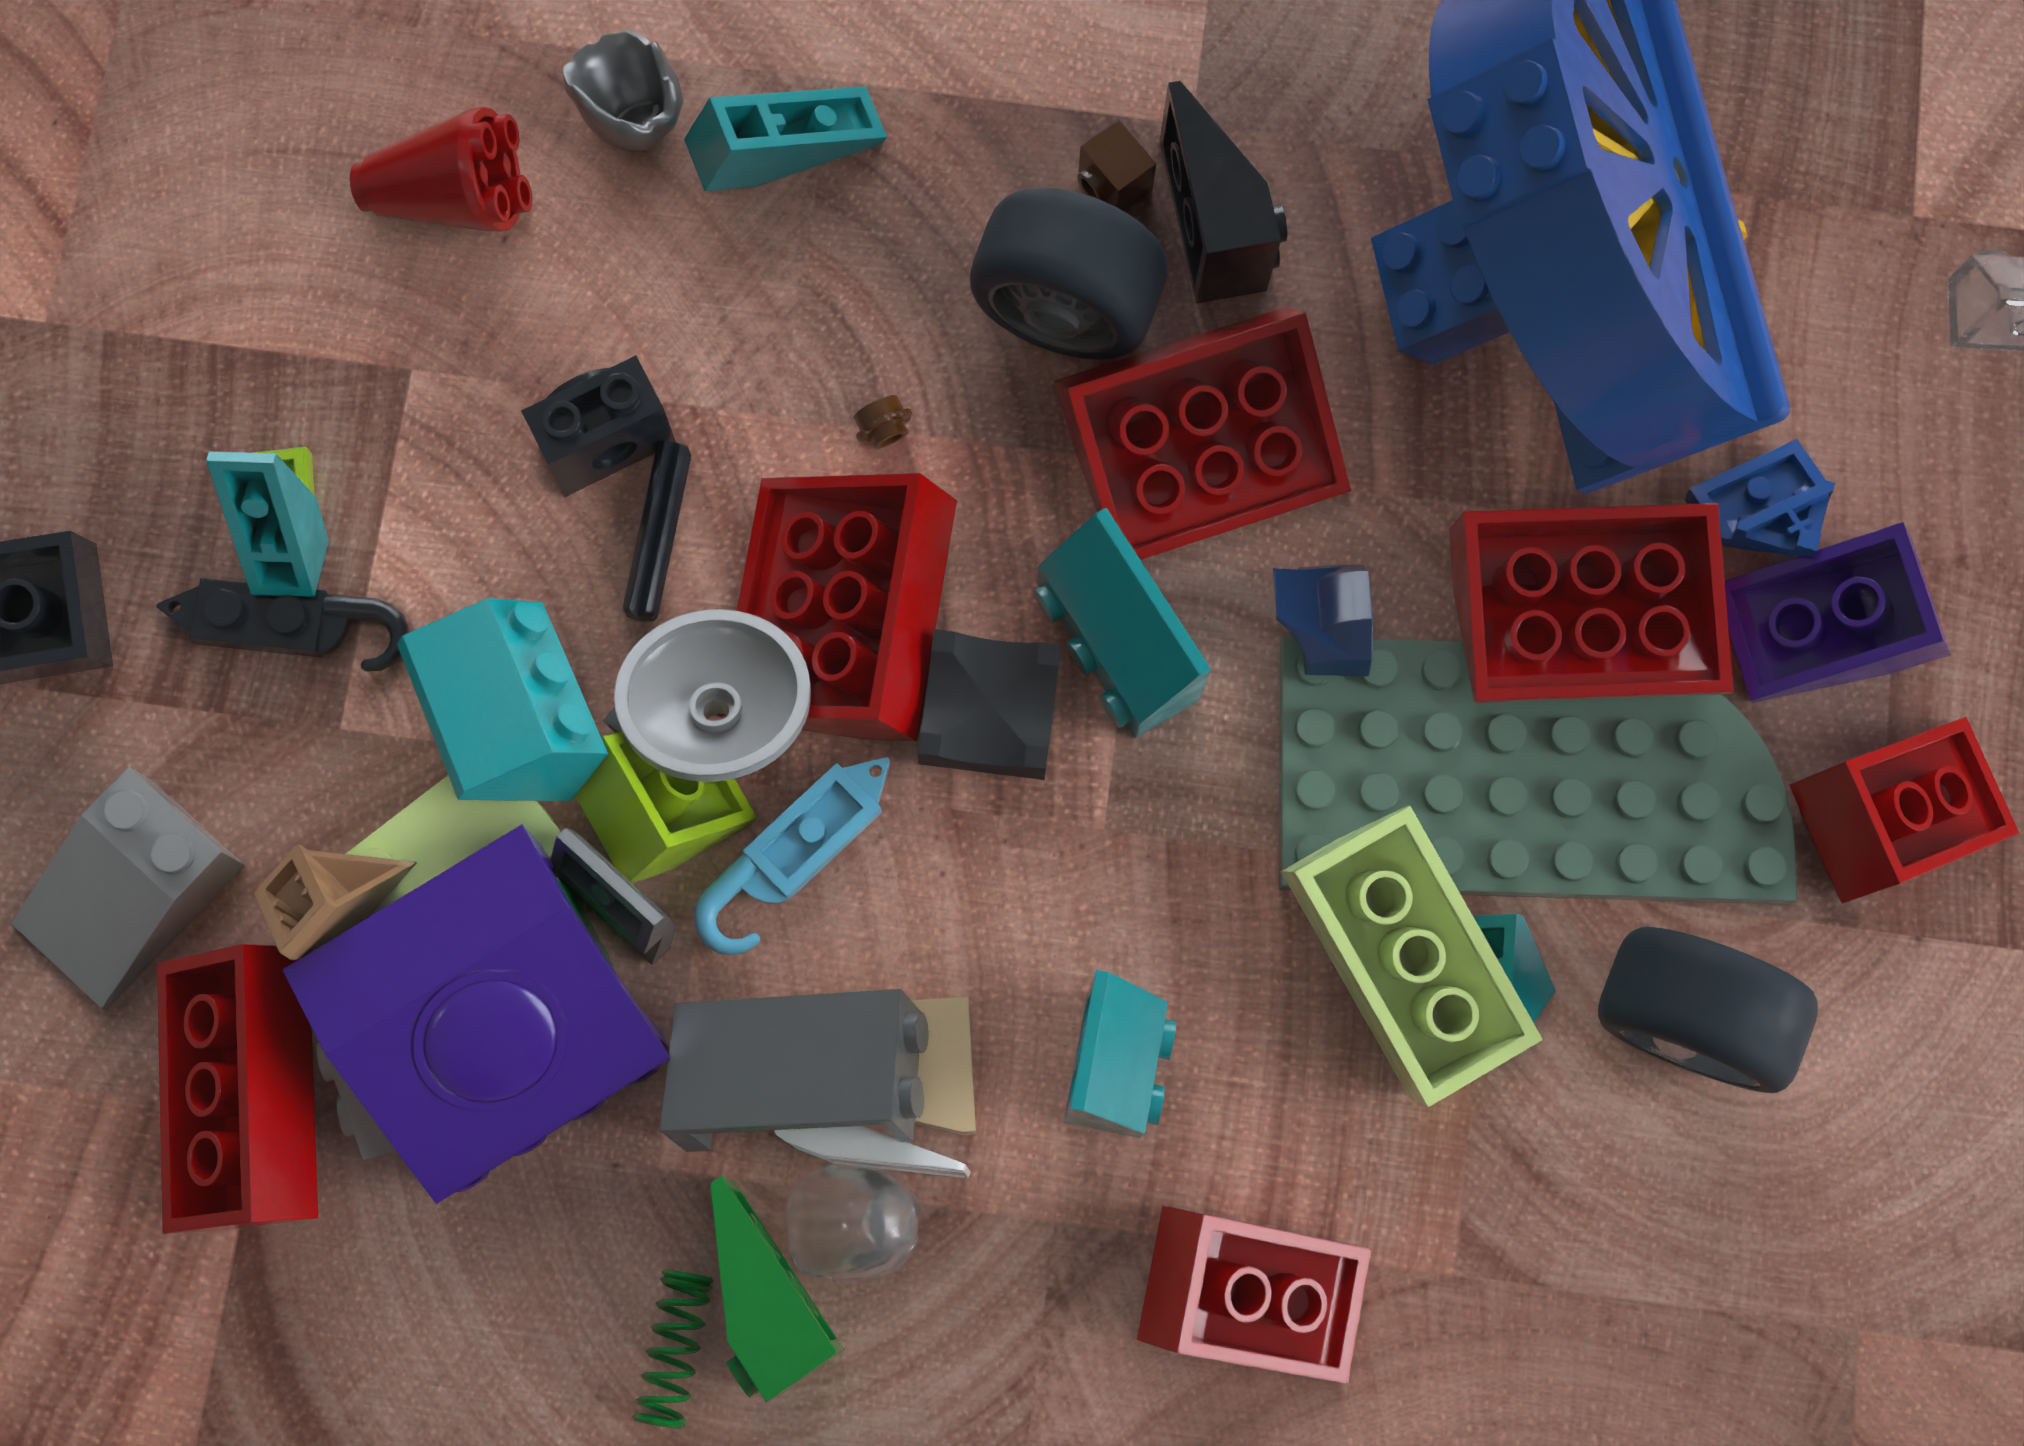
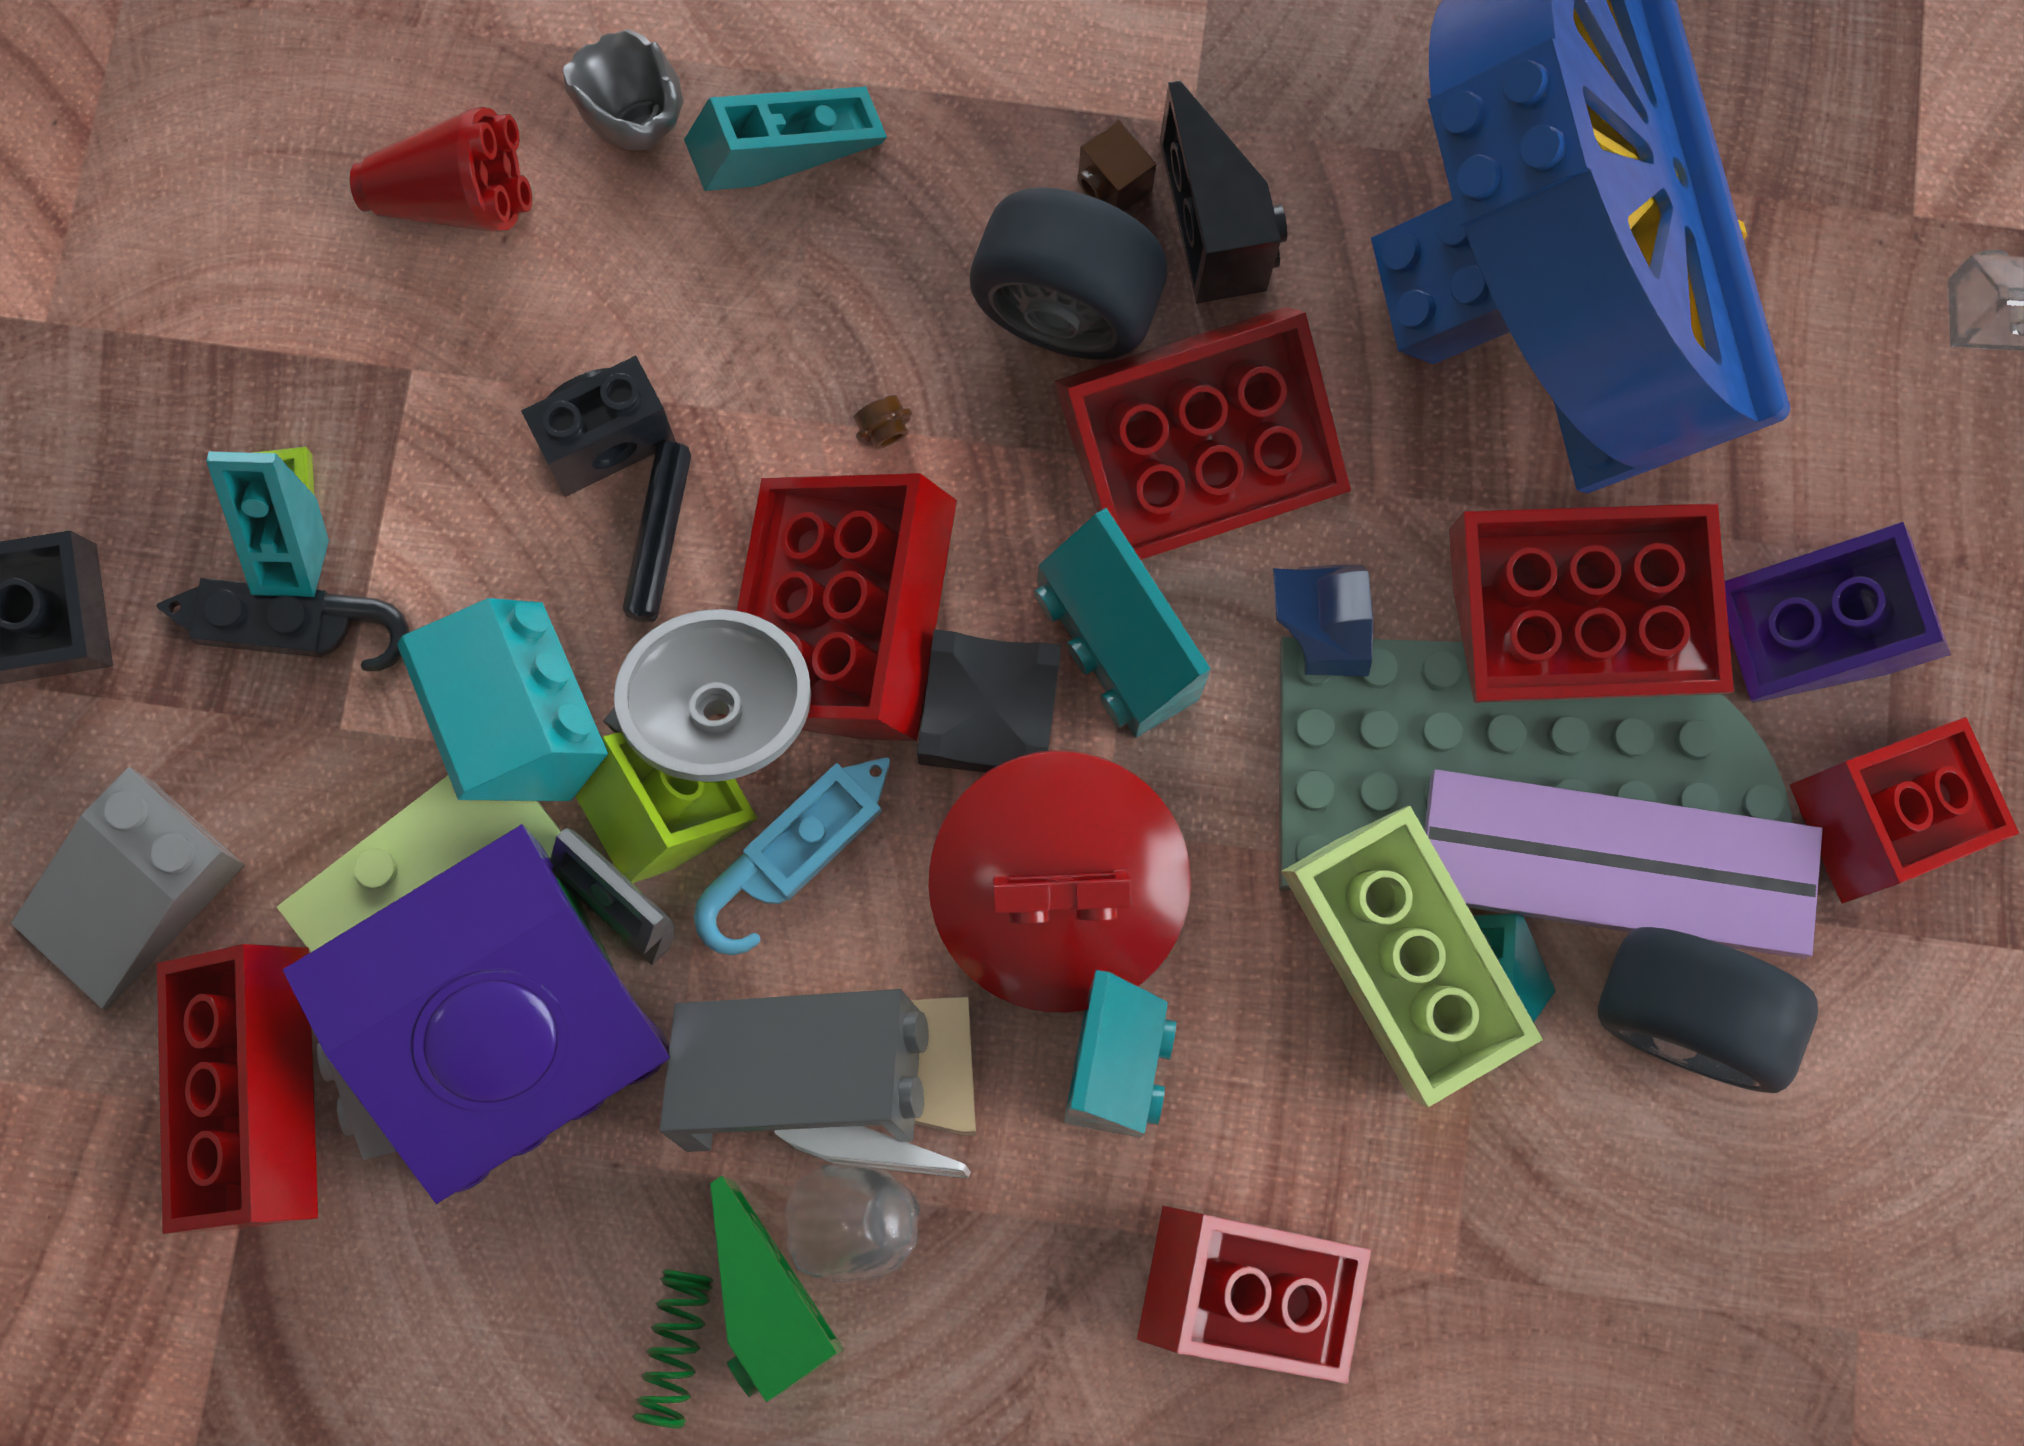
medium nougat slope [254,844,417,960] -> none
blue slope [1685,439,1835,557] -> none
none -> red bracket [928,750,1191,1013]
none -> lavender tile [1424,769,1822,959]

